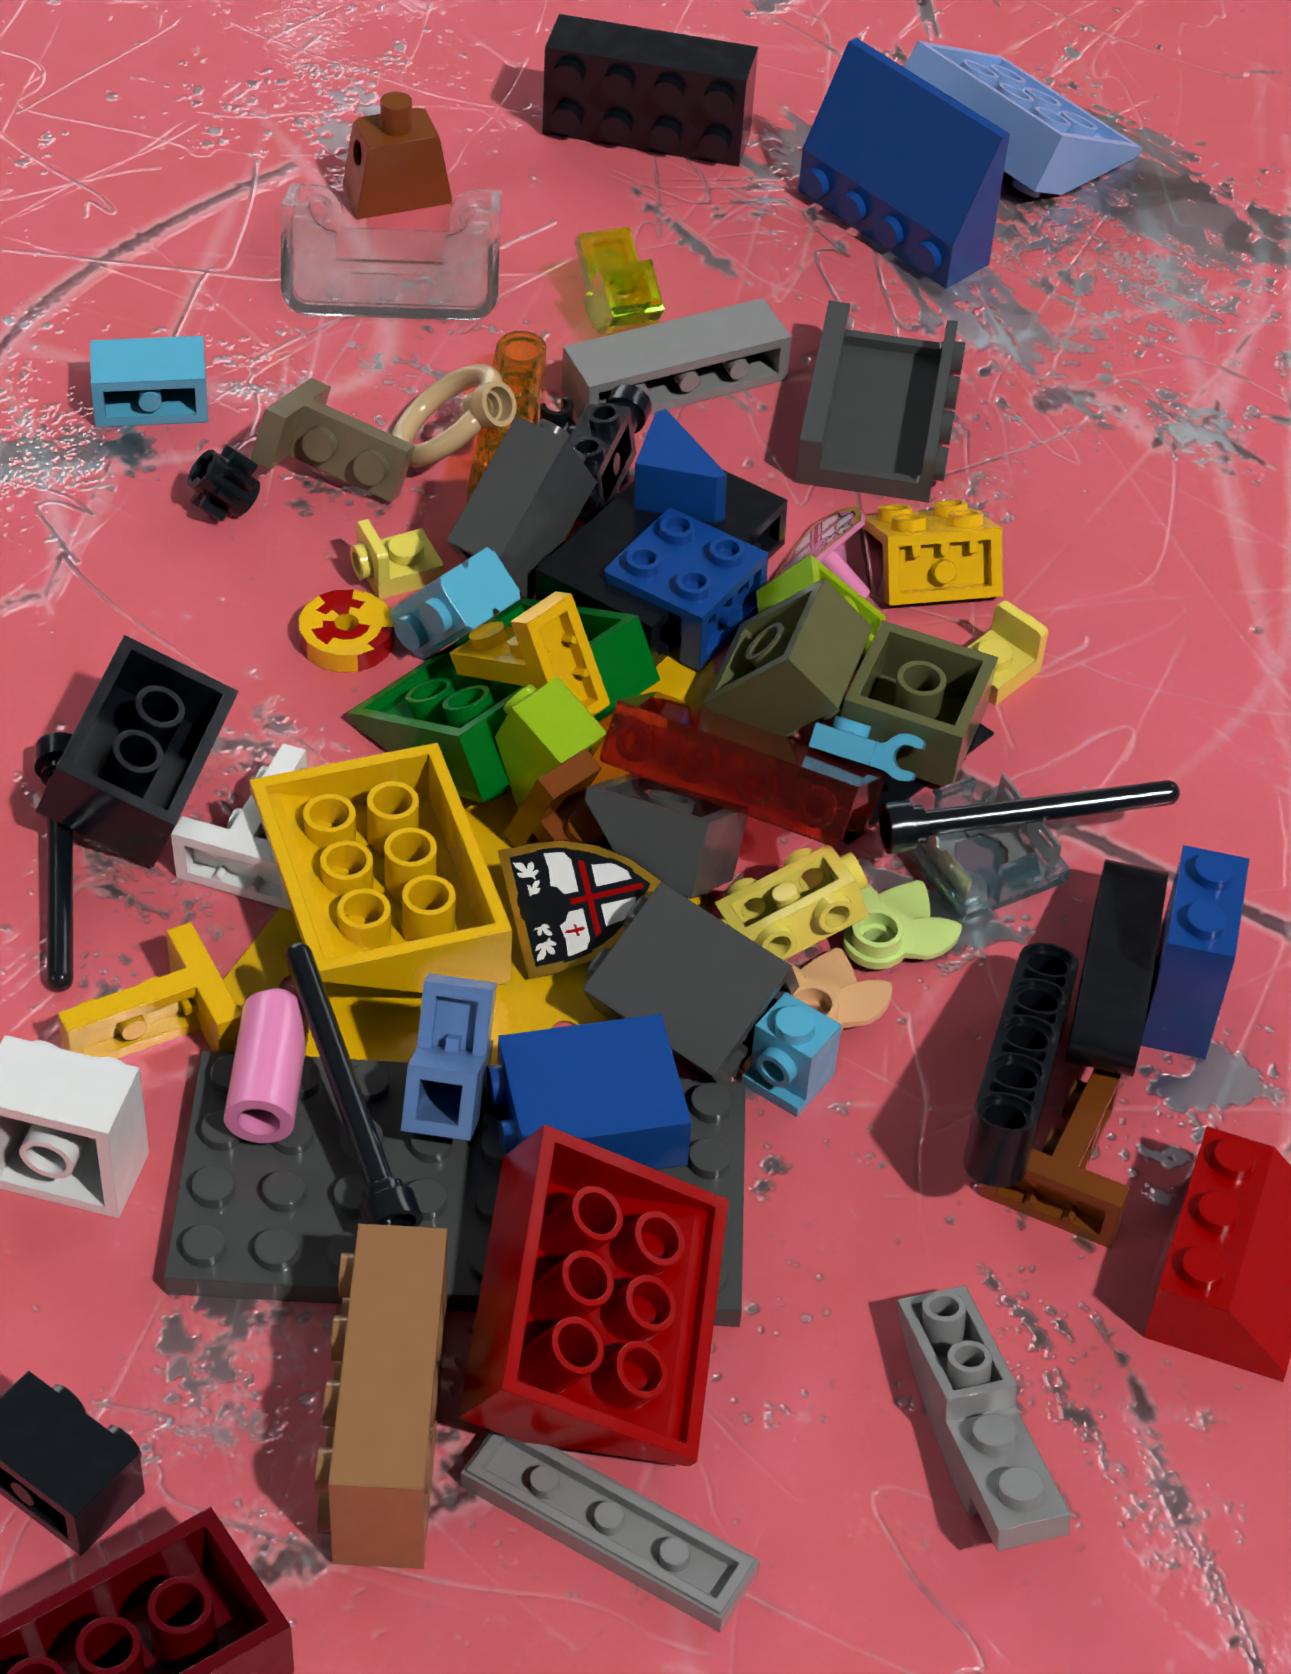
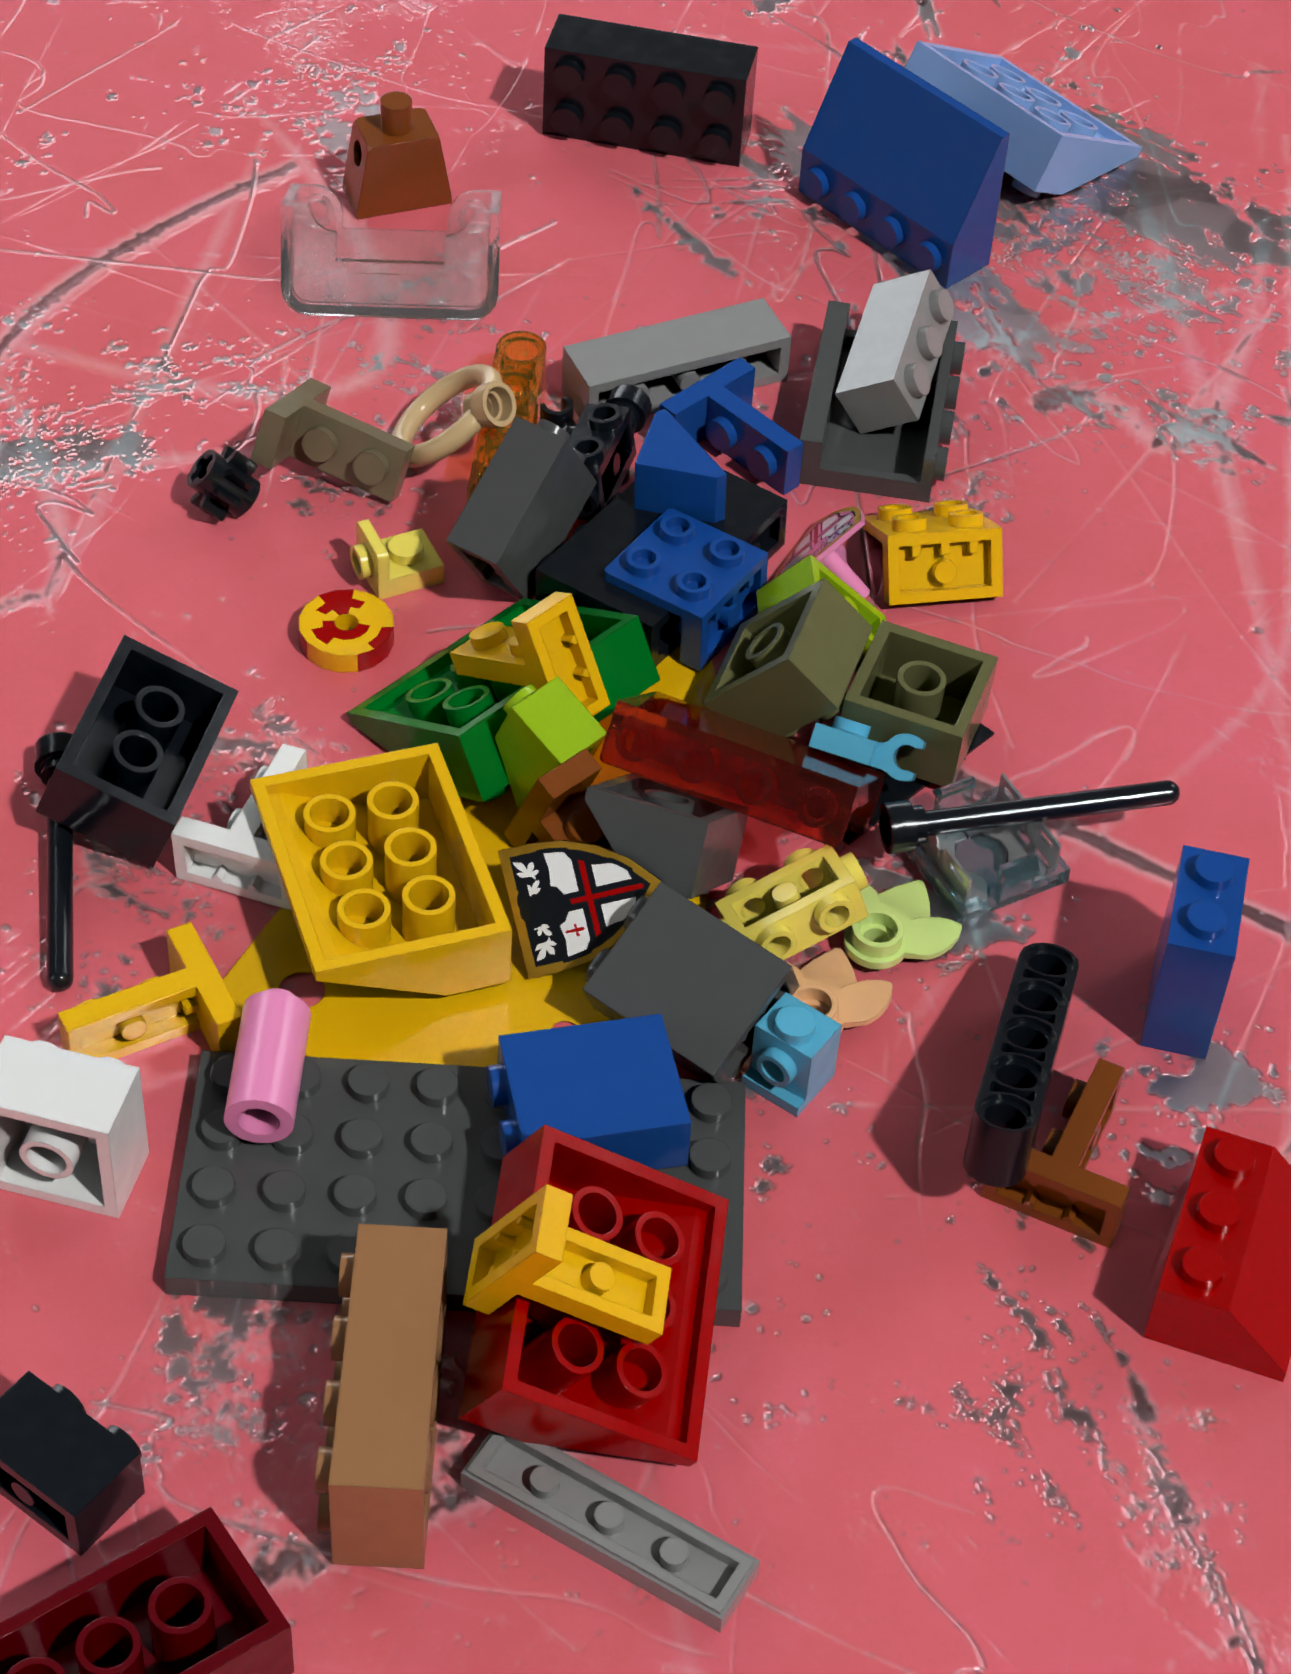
medium azure brick [90,336,209,427] -> none
black piece [285,942,423,1227] -> none
medium azure brick [390,547,521,660] -> none
medium blue brick [401,973,497,1141] -> none
clear neon green brick [575,226,665,334] -> none
light grey slope [897,1286,1071,1551] -> none
light yellow bracket [968,600,1048,706] -> none
black beam [1065,859,1169,1077] -> none
none -> yellow bracket [463,1184,672,1345]
none -> blue bracket [659,357,804,495]
none -> light grey brick [835,269,955,434]

